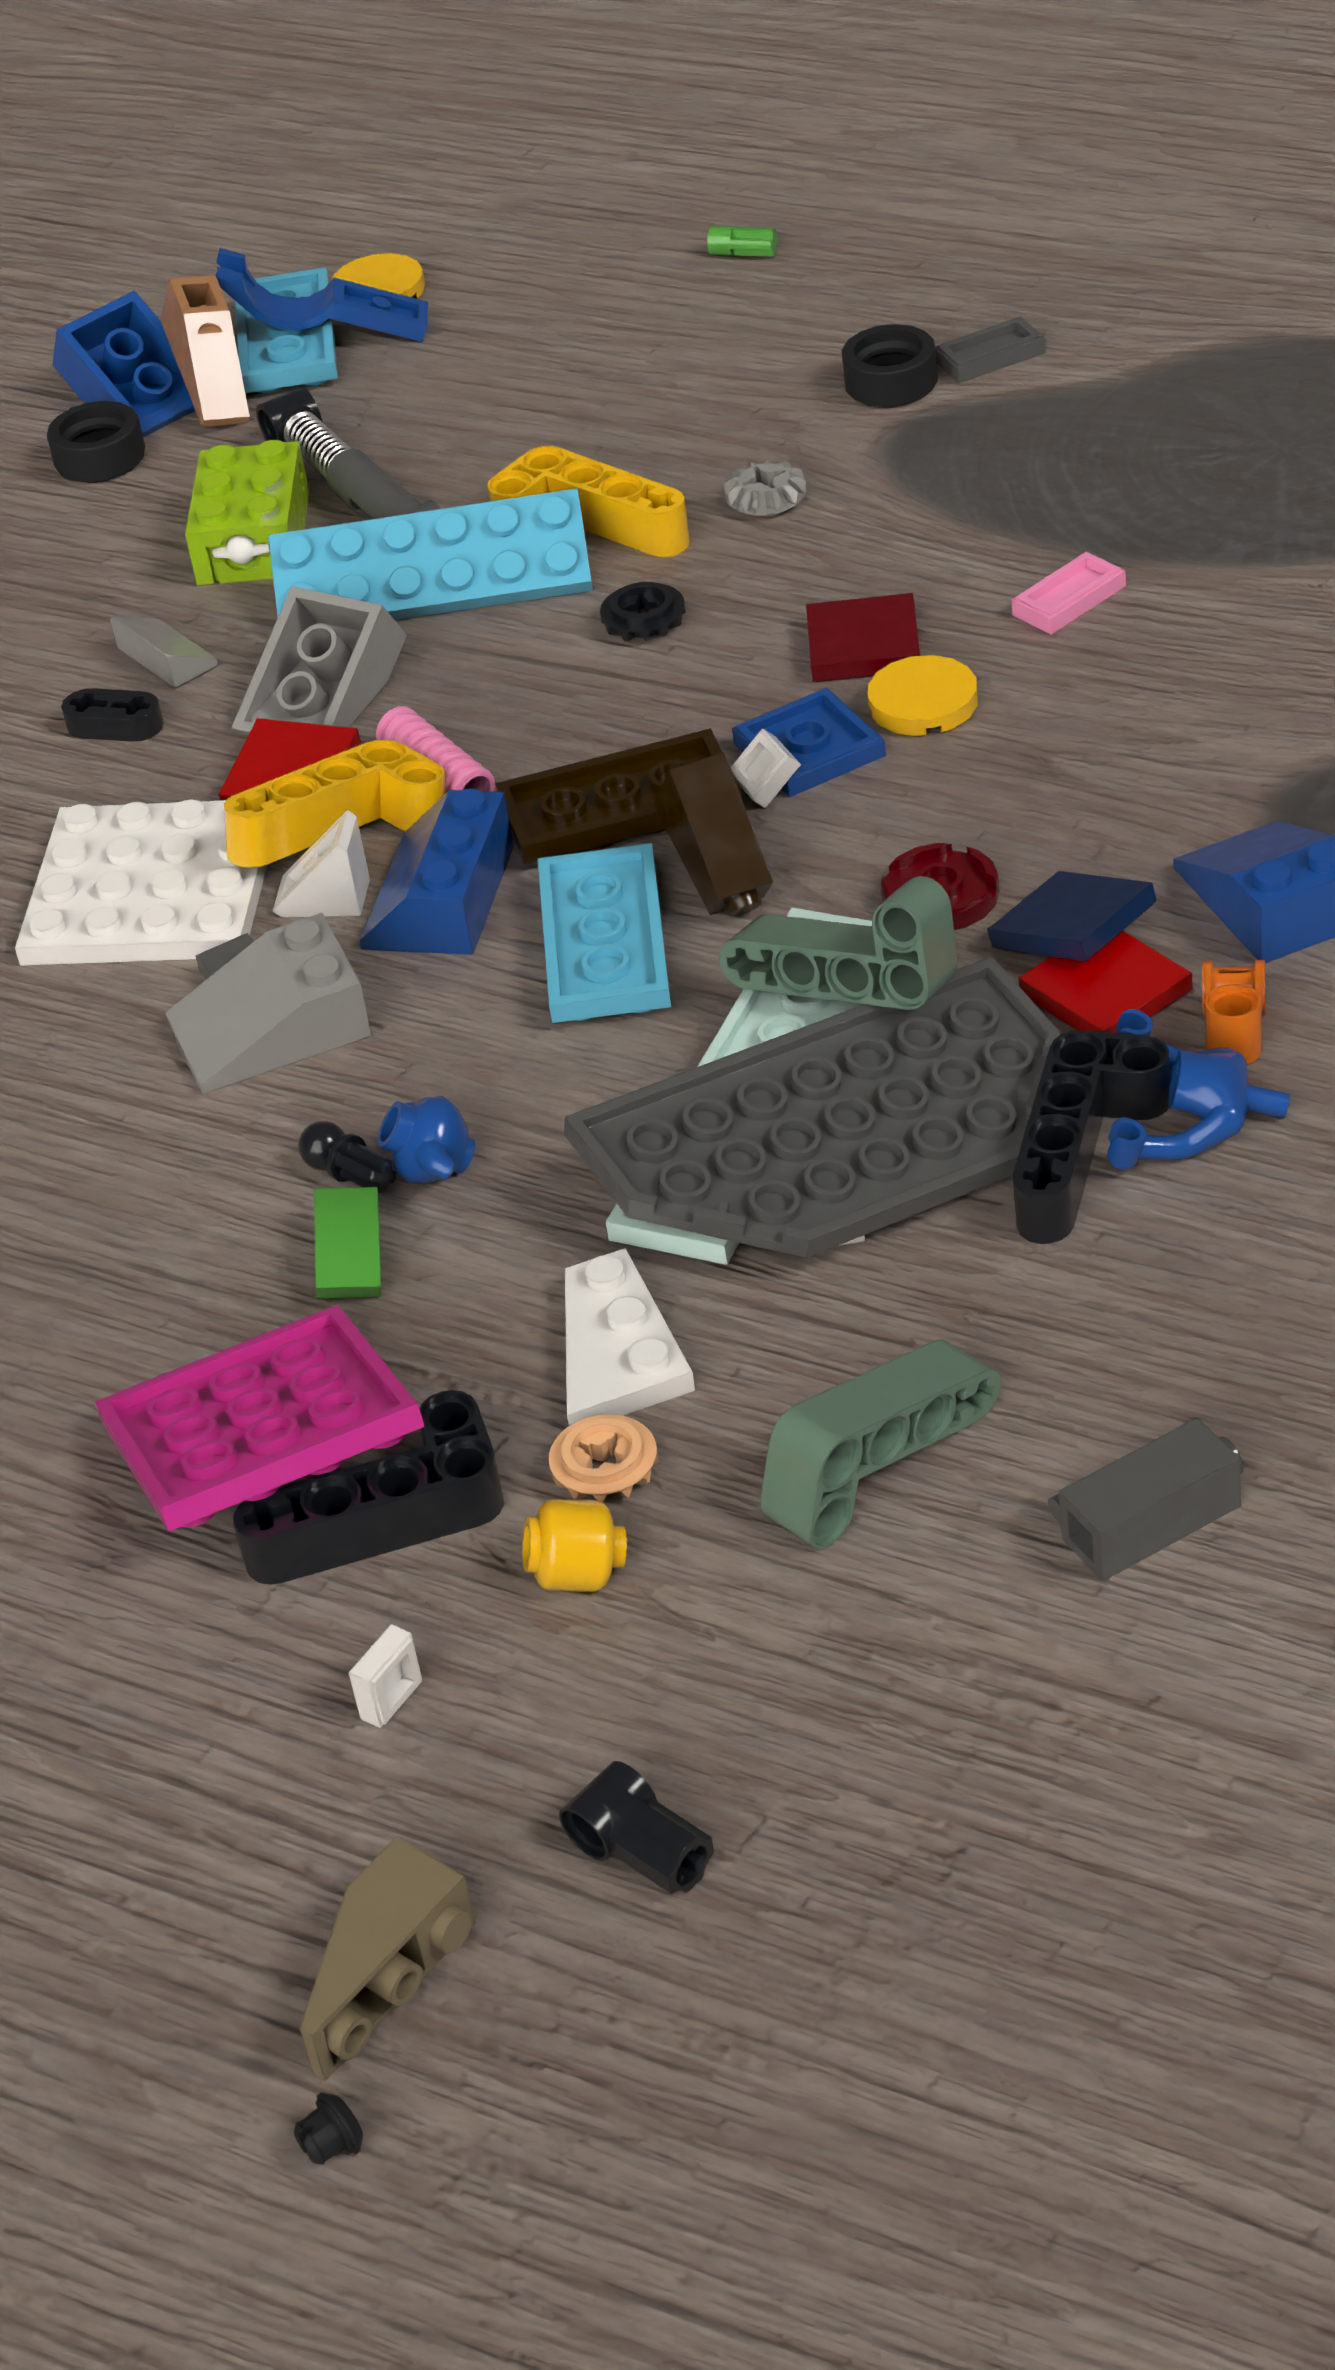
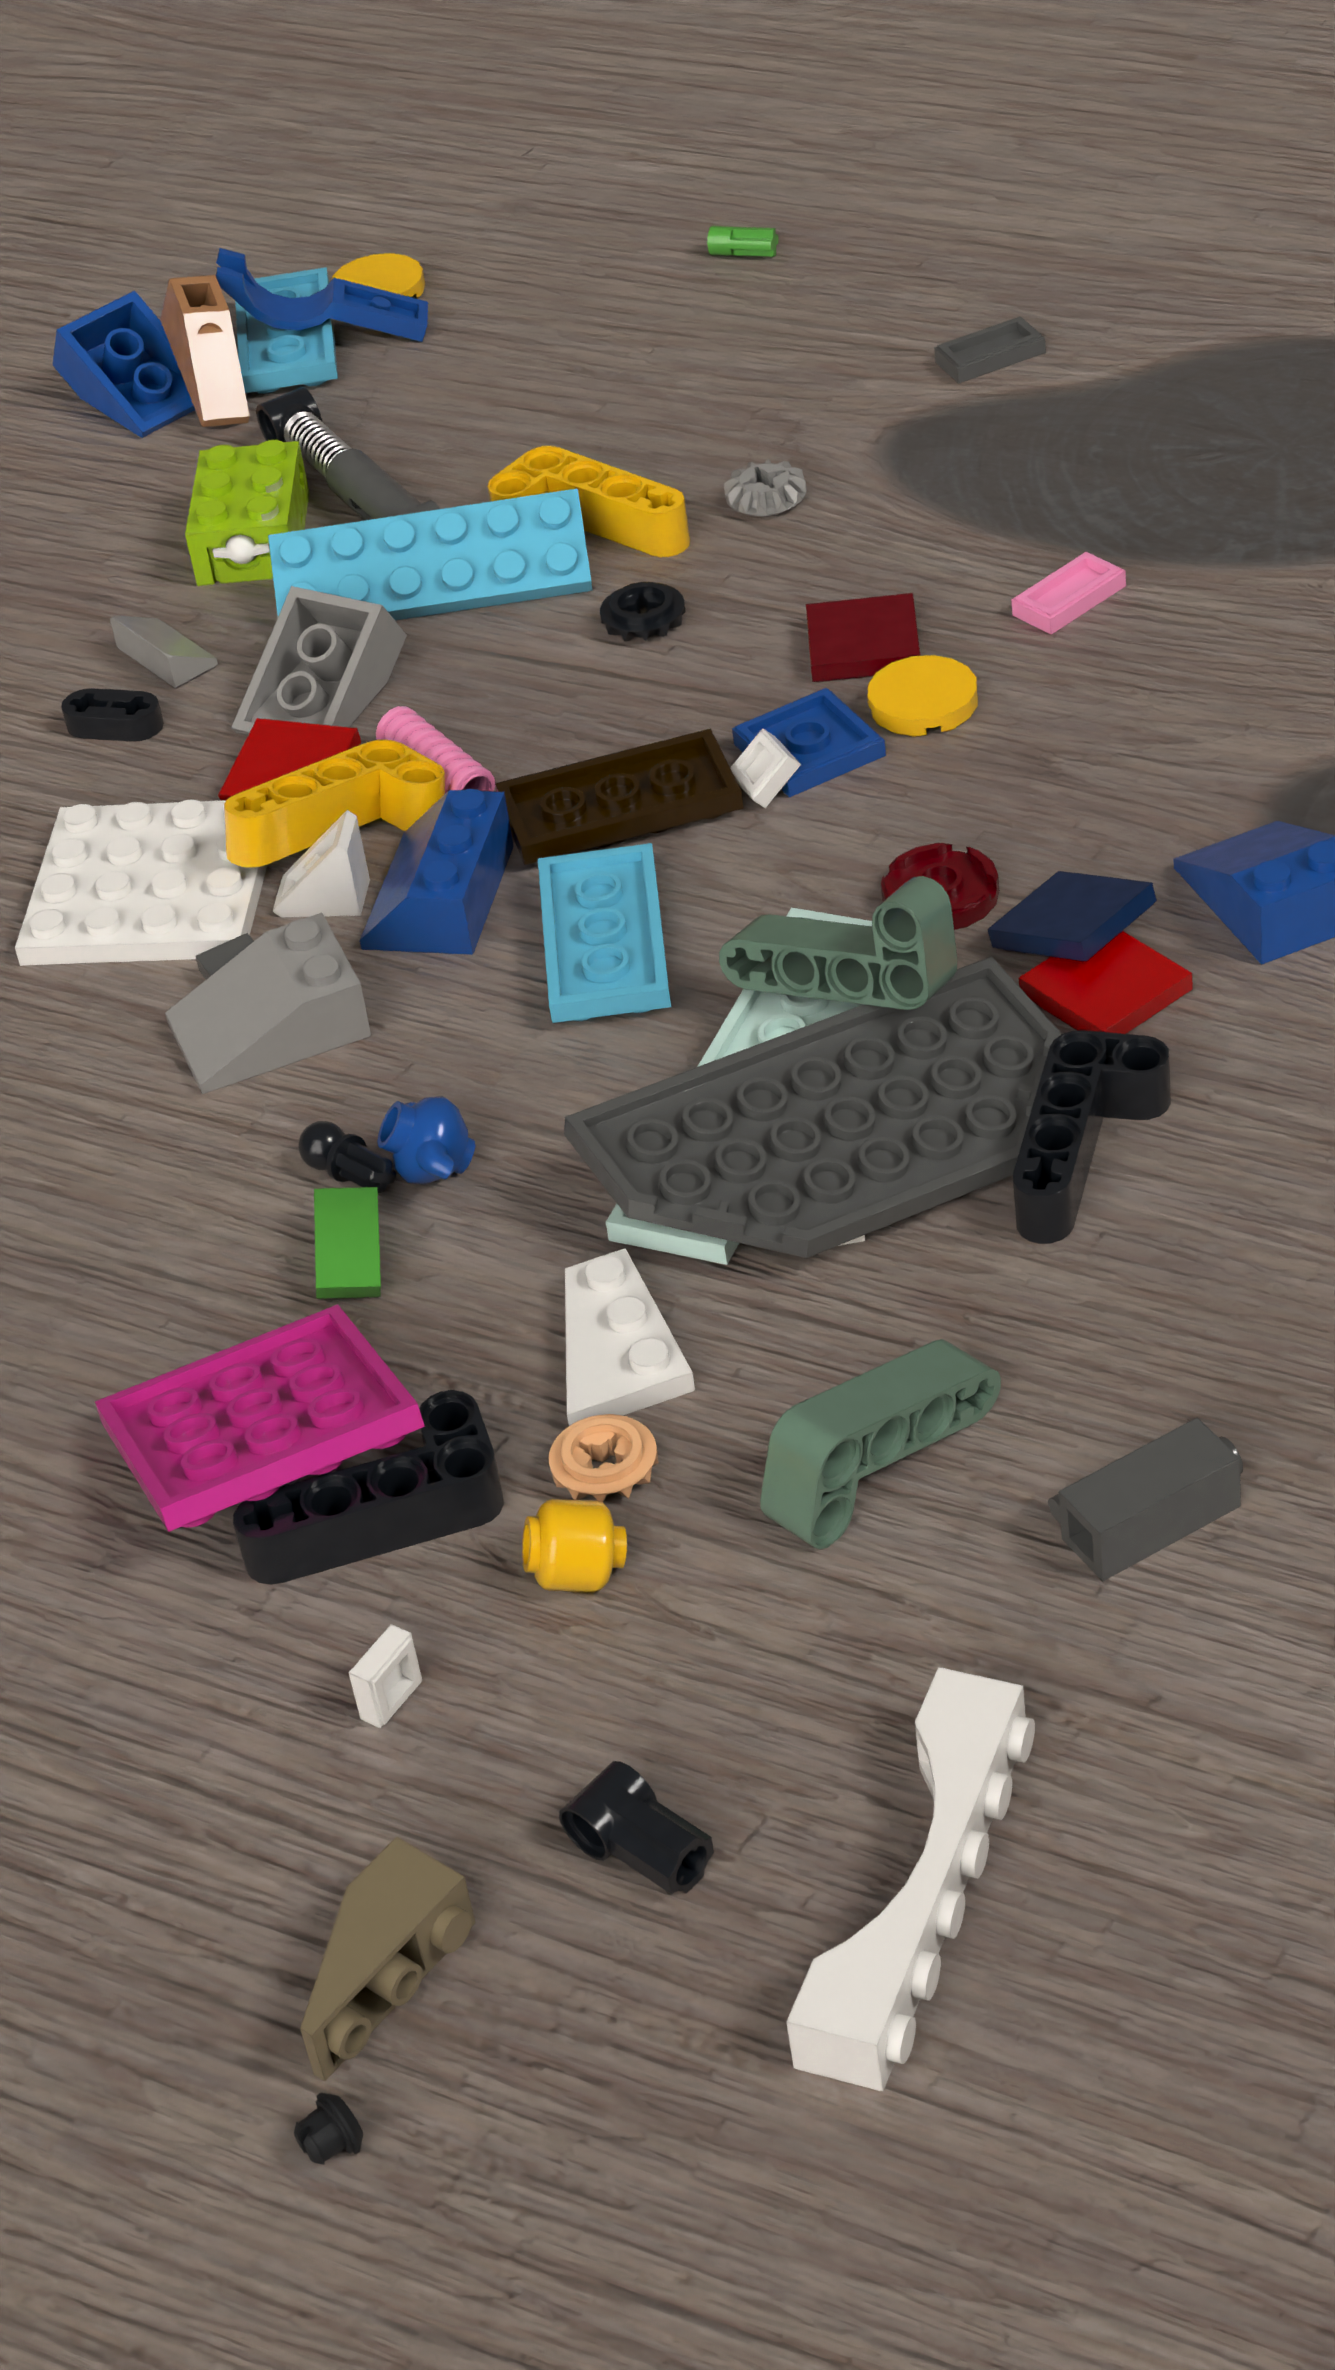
black tyre [47,401,145,483] -> none
dark brown slope [654,752,773,916] -> none
black tyre [841,324,938,407] -> none
blue piece [1107,1009,1290,1170] -> none
orange piece [1202,960,1265,1065] -> none
none -> white arch [786,1667,1035,2092]

